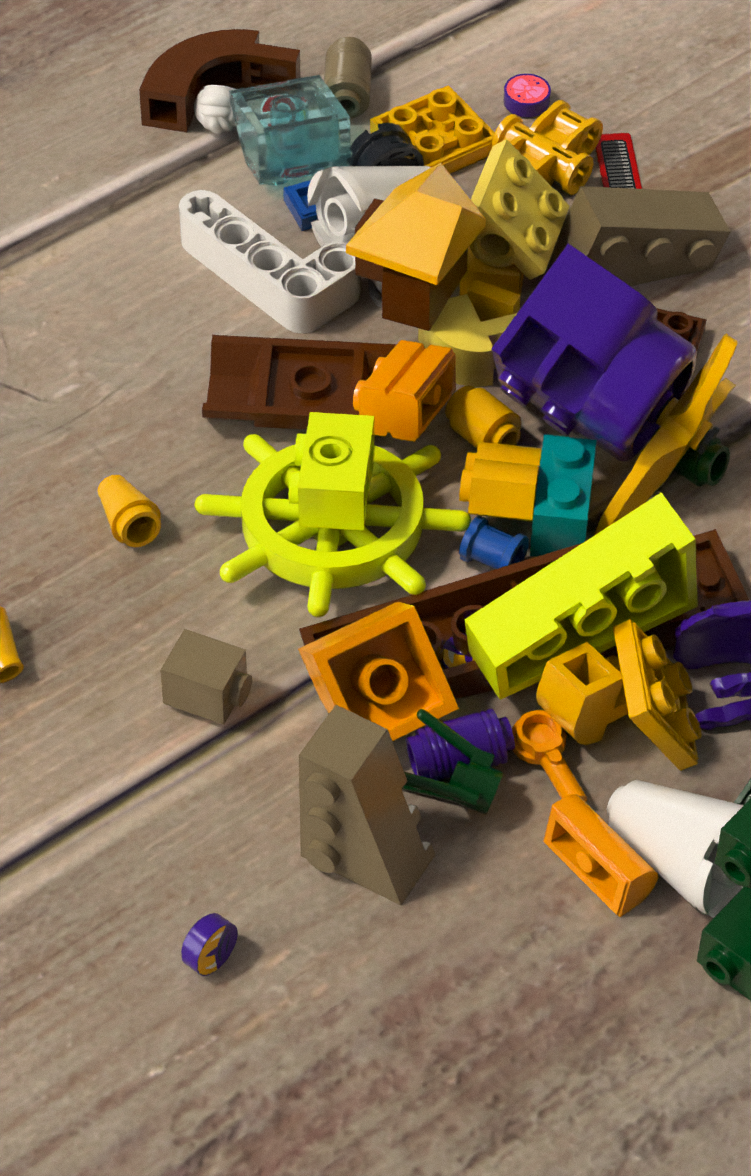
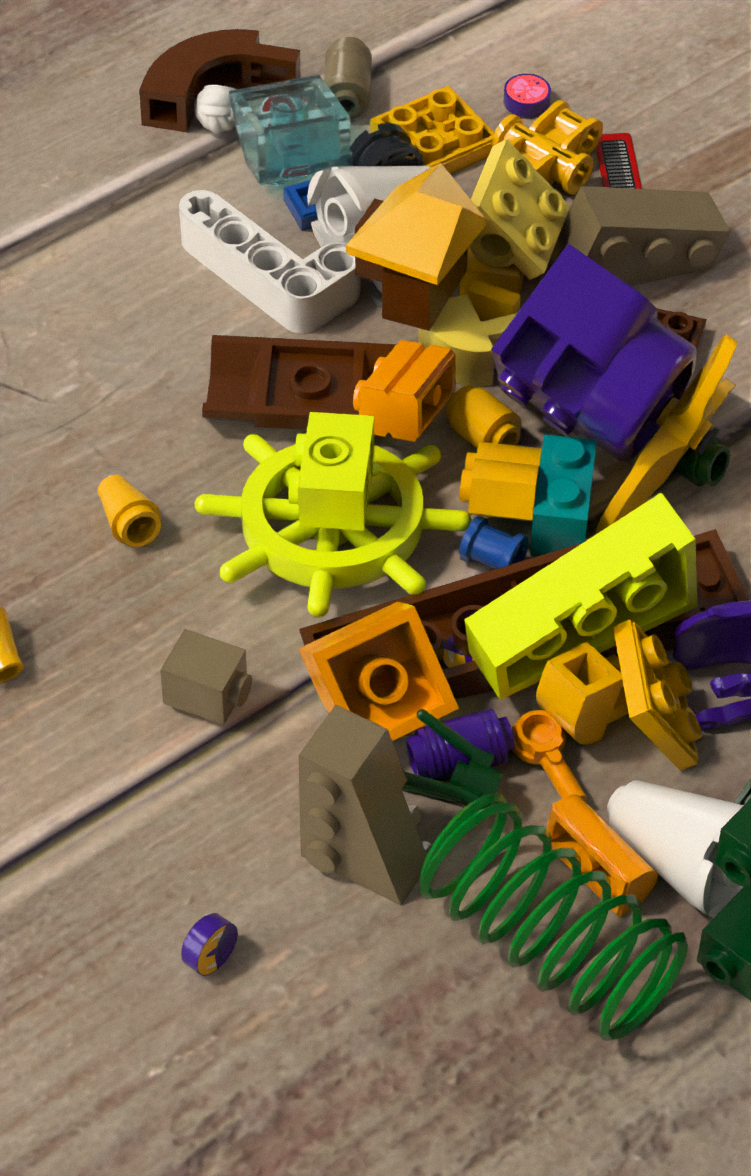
none -> green piece [420,794,688,1041]

